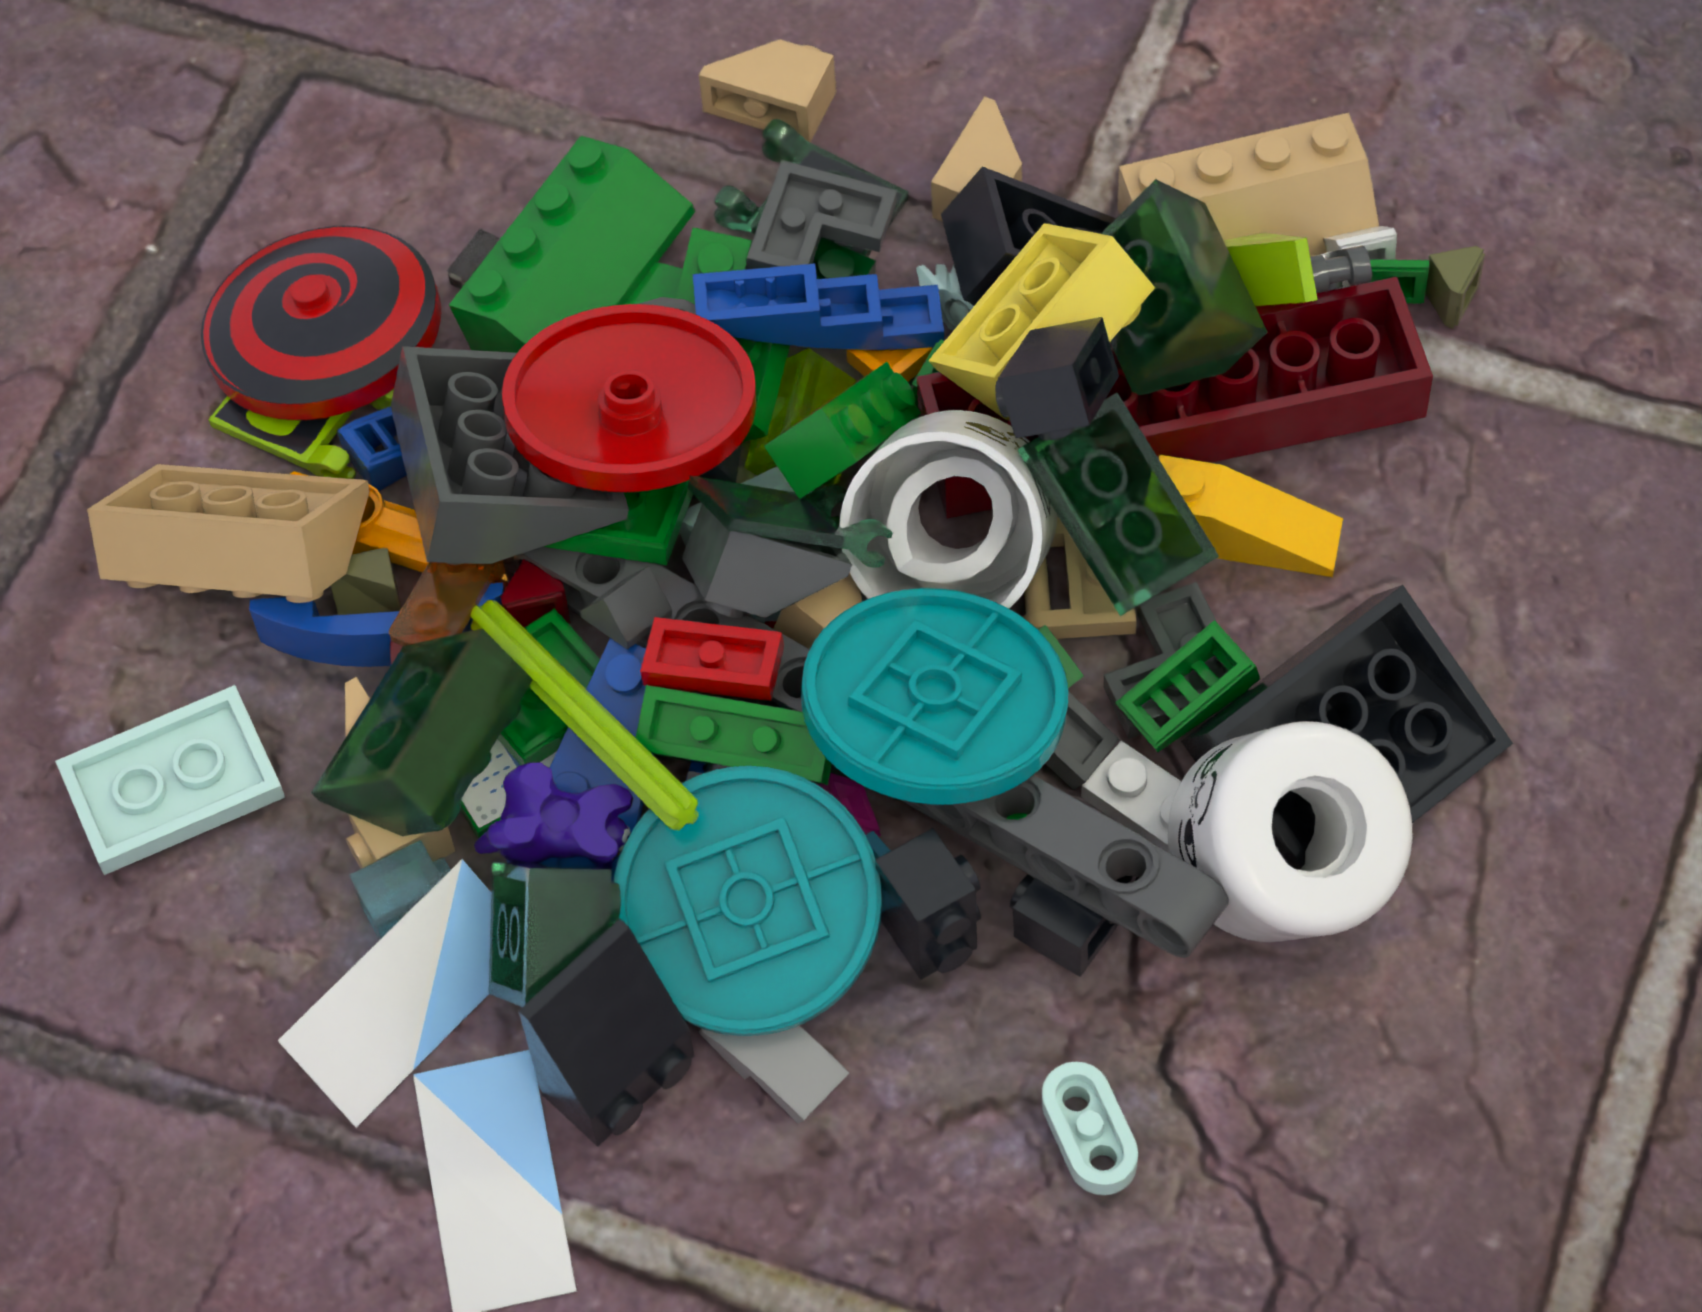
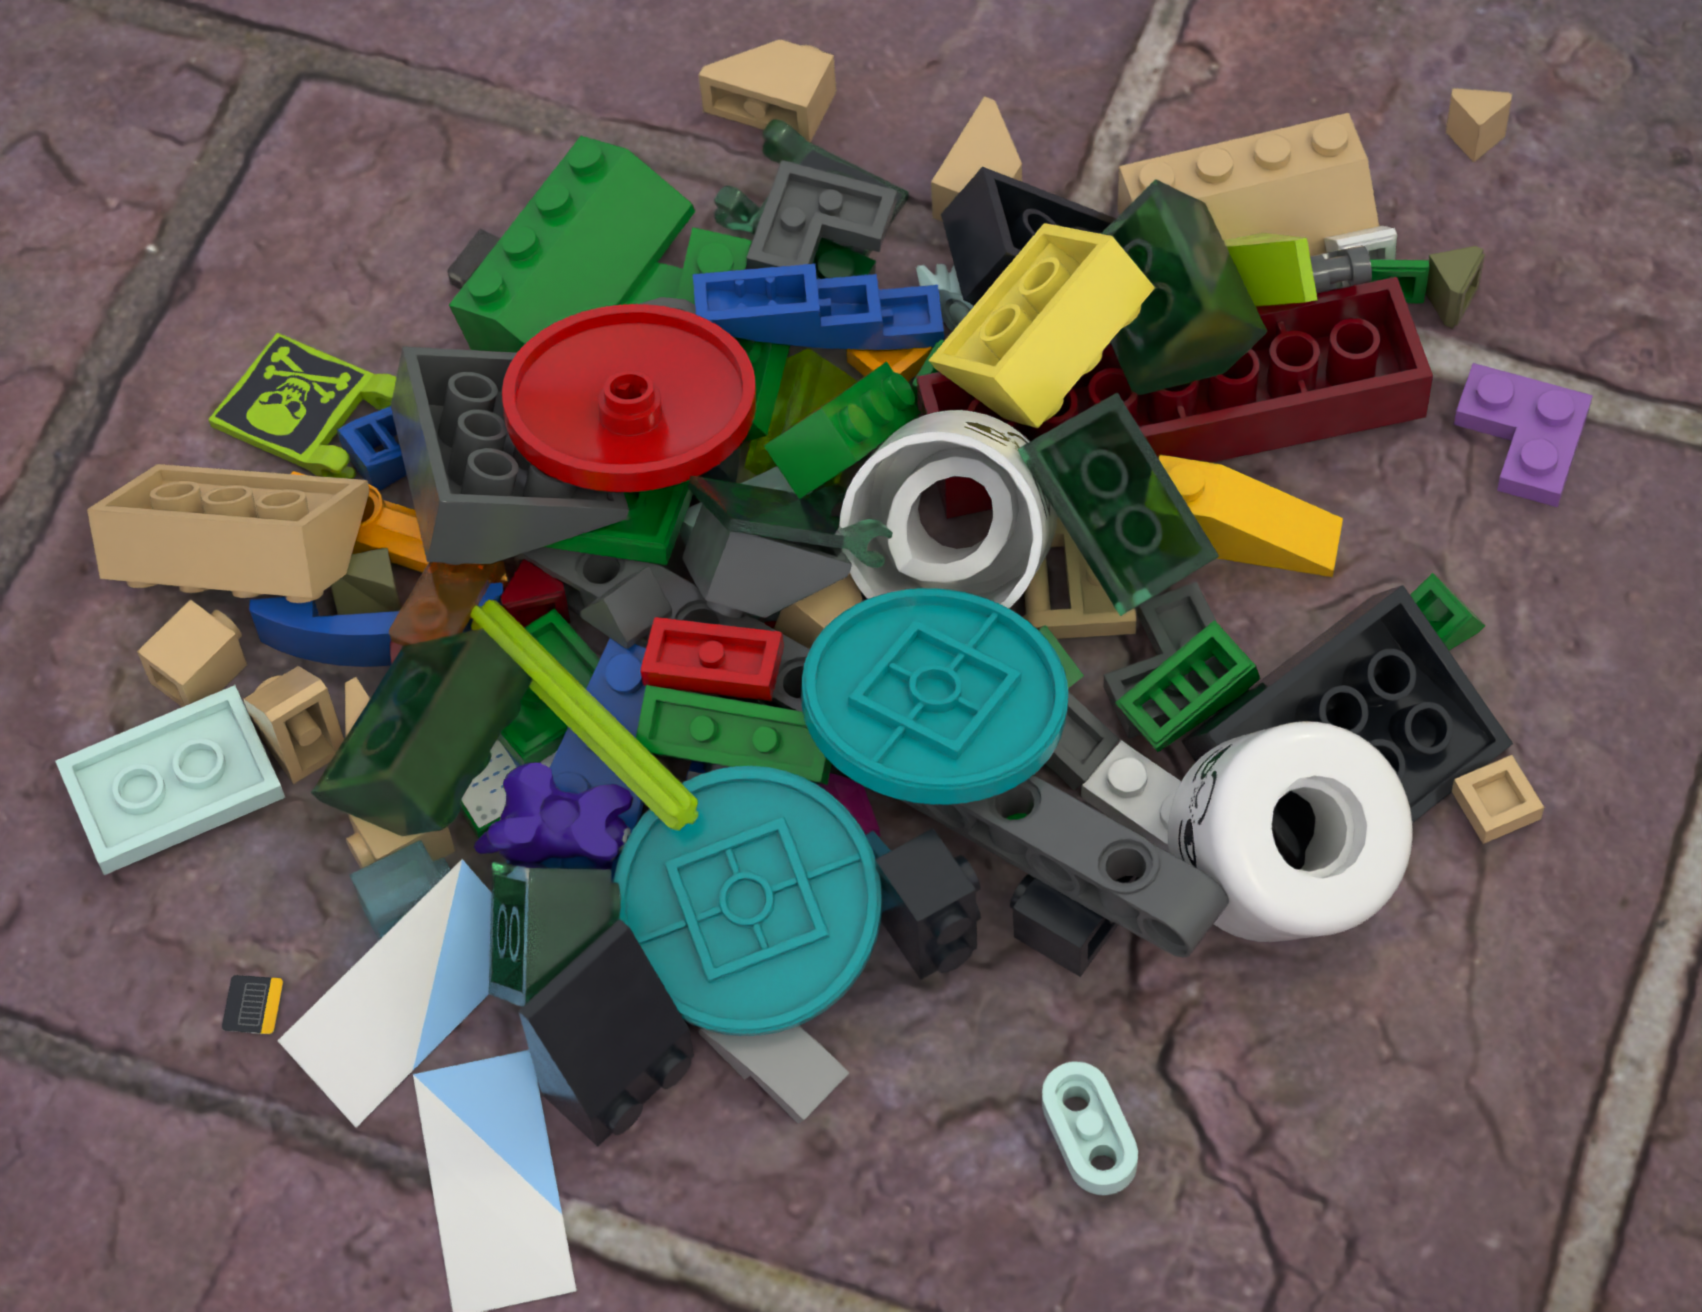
dish [201,226,442,420] -> none
black brick [995,317,1119,441] -> none
none -> tan brick [137,599,247,707]
none -> black sticker [222,975,283,1034]
none -> tan slope [243,666,346,784]
none -> green slope [1410,573,1485,650]
none -> tan slope [1446,88,1512,163]
none -> tan plate [1451,755,1544,844]
none -> medium lavender plate [1454,363,1593,507]

